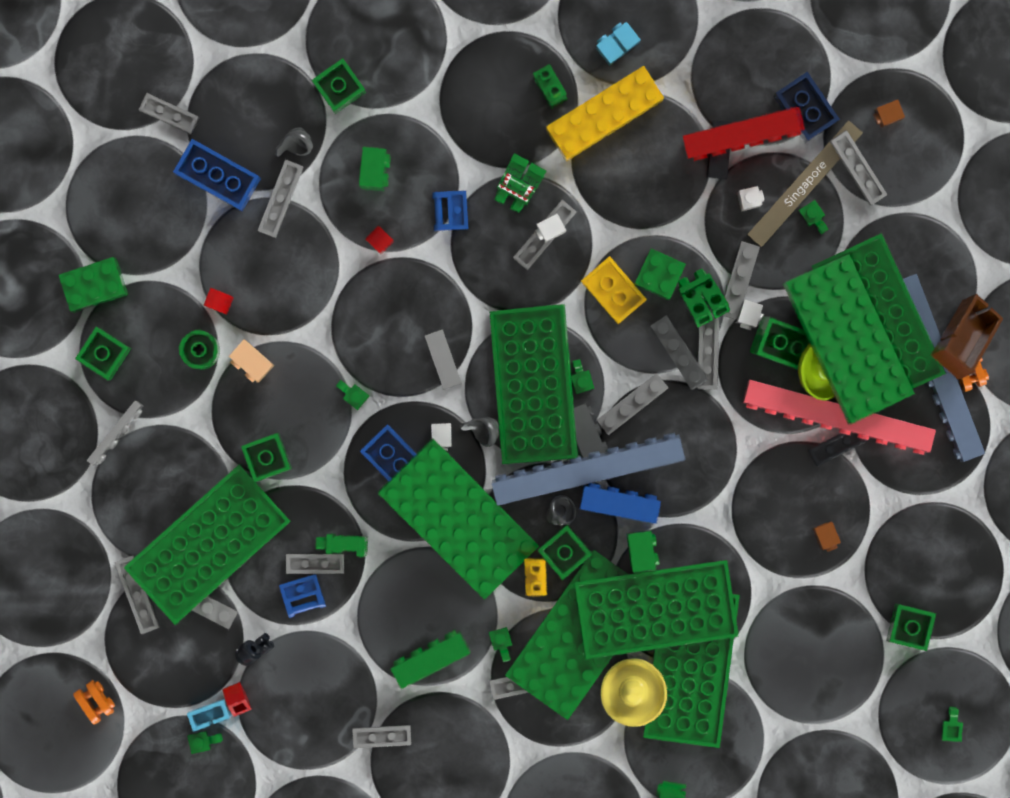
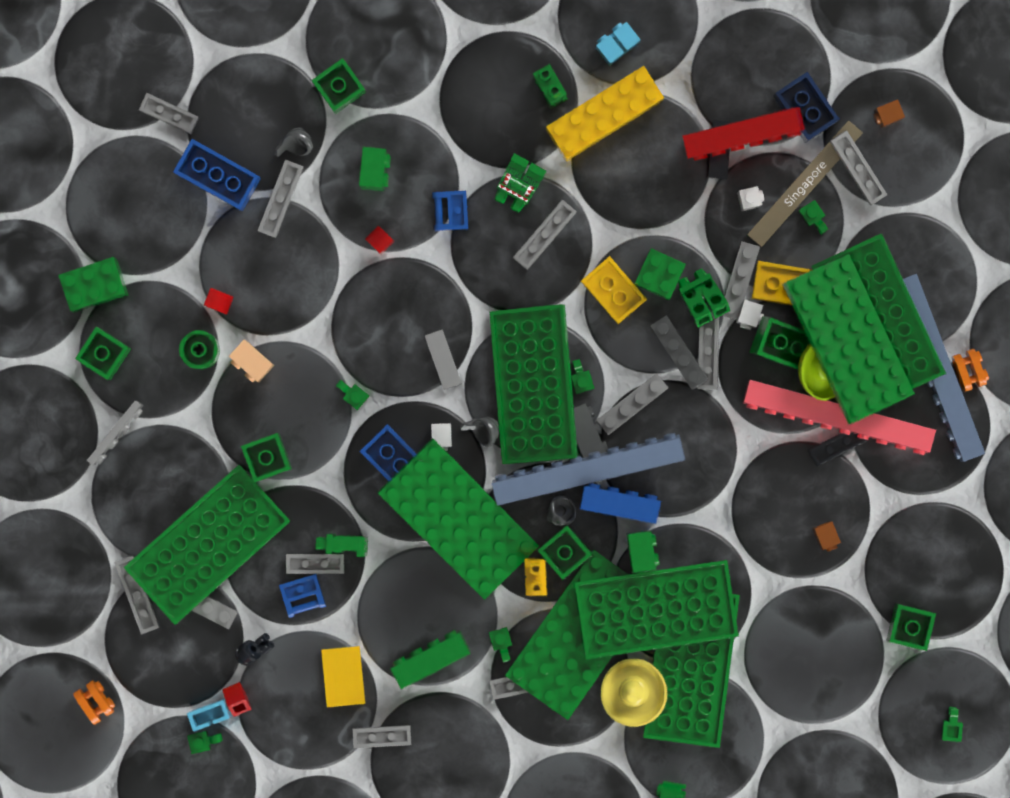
white brick [535,214,566,243] -> none
reddish brown piece [931,294,1004,380] -> none
none -> yellow tile [321,646,365,707]
none -> yellow tile [751,261,812,306]

